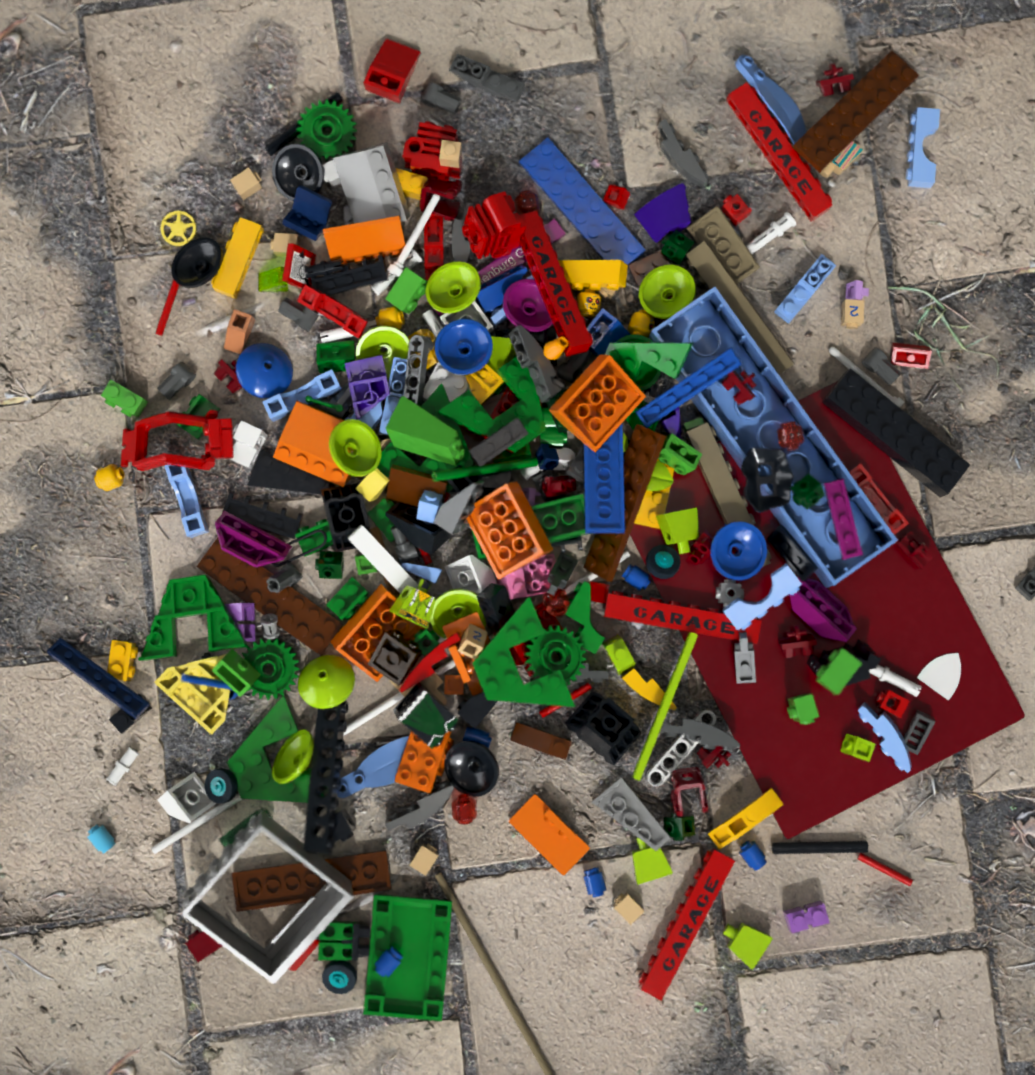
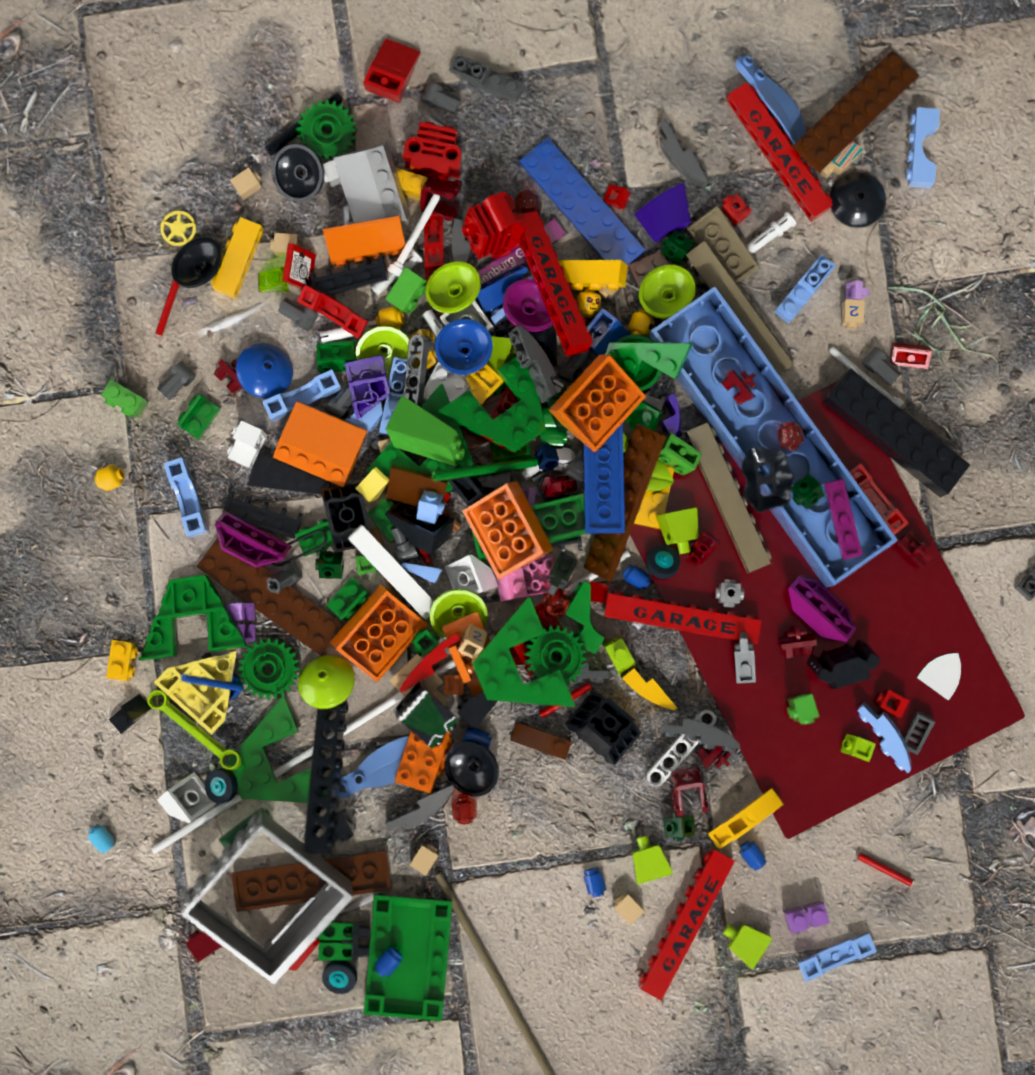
dark blue tile [47,637,149,719] -> none
white pin [106,747,139,786] -> none
red piece [120,410,218,471] -> none
red brick [204,418,234,459] -> none
bright green brick [212,649,261,697] -> none
nougat slope [224,309,255,354] -> none
light grey bush [260,614,280,639] -> none
lime dish [272,730,314,784] -> none
dark blue bracket [282,185,332,241] -> none
black pin [304,258,345,278] -> none
green hinge [305,395,344,412] -> none
lime dish [329,419,382,477] -> none
dark brown plate [368,630,422,686] -> none
lime torso [389,579,436,629] -> none
slope [433,481,484,534] -> none
tan brick [439,140,462,168] -> none
black tile [469,417,529,467] -> none
black brick [476,583,515,630] -> none
orange bracket [509,794,590,876] -> none
light orange cone [543,337,568,360] -> none
light grey wing [592,777,672,851] -> none
lime tile [632,632,698,781] -> none
blue tile [636,347,743,428] -> none
bright green tile [682,417,704,433] -> none
blue dish [710,522,767,580] -> none
light blue arch [723,563,802,630] -> none
black tile [767,525,818,581] -> none
black axle [771,841,869,854] -> none
dark red hips [815,63,854,96] -> none
bright green brick [816,648,862,695] -> none
white pin [869,665,922,697] -> none
none -> lime piece [147,690,242,770]
none -> light blue slope [798,933,877,982]
none -> black dish [830,172,886,228]

